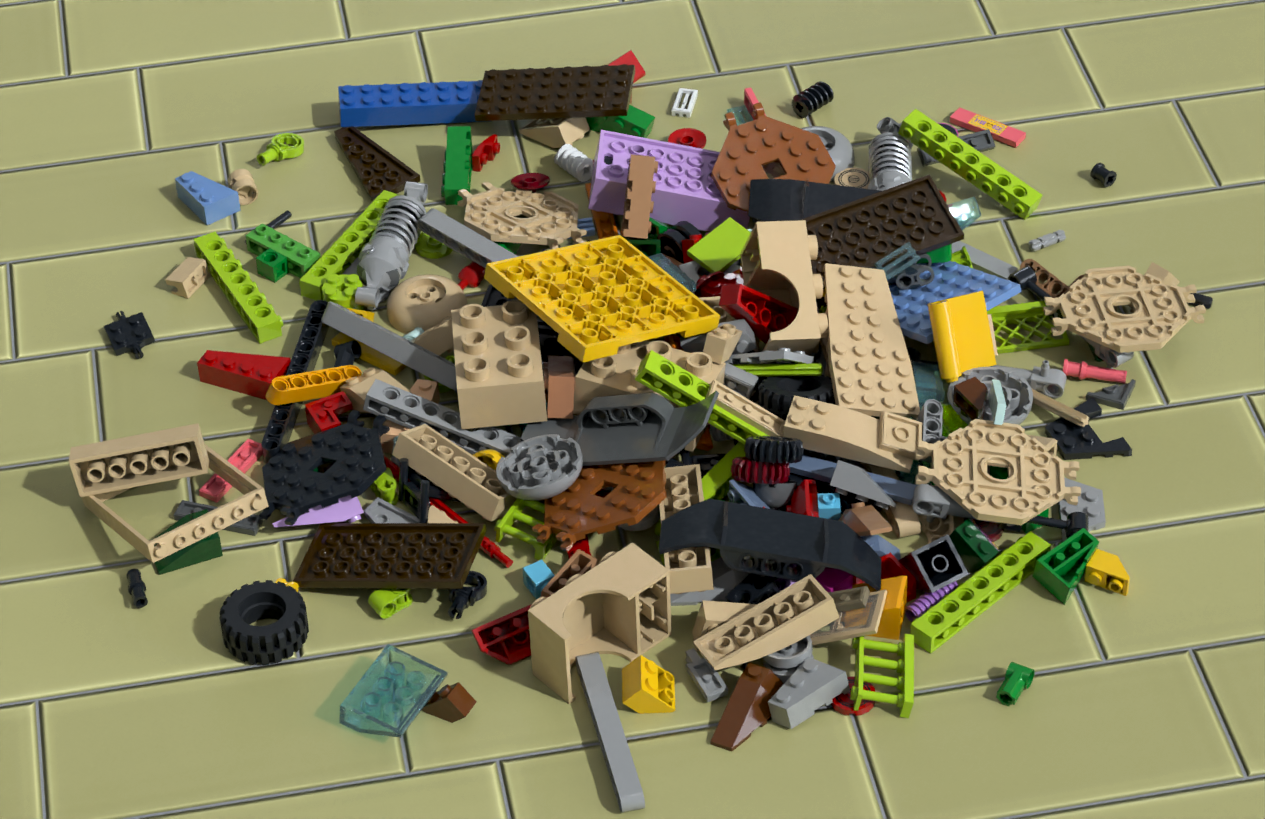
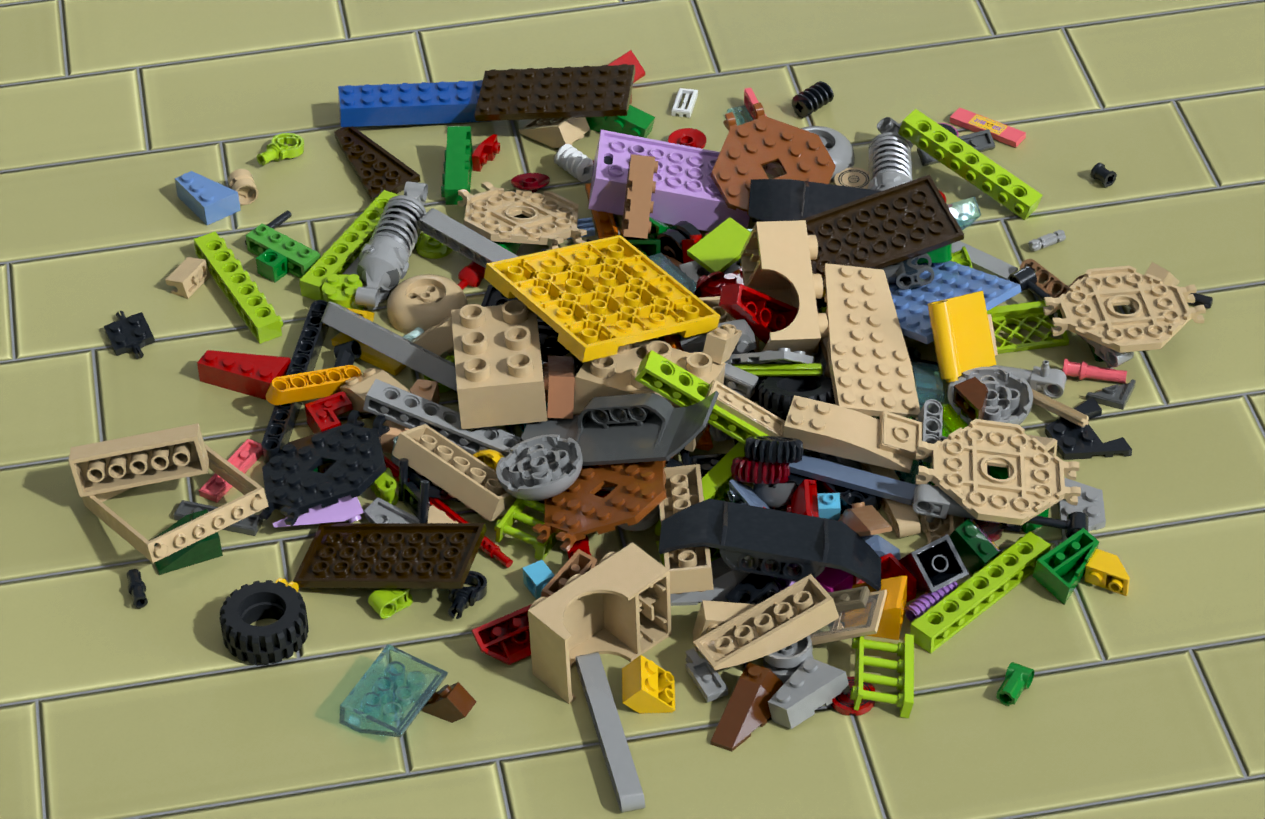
light grey slope [830,460,897,510] -> none
clear light blue tile [875,242,921,281] -> none
light aqua tile [988,379,1006,425] -> none

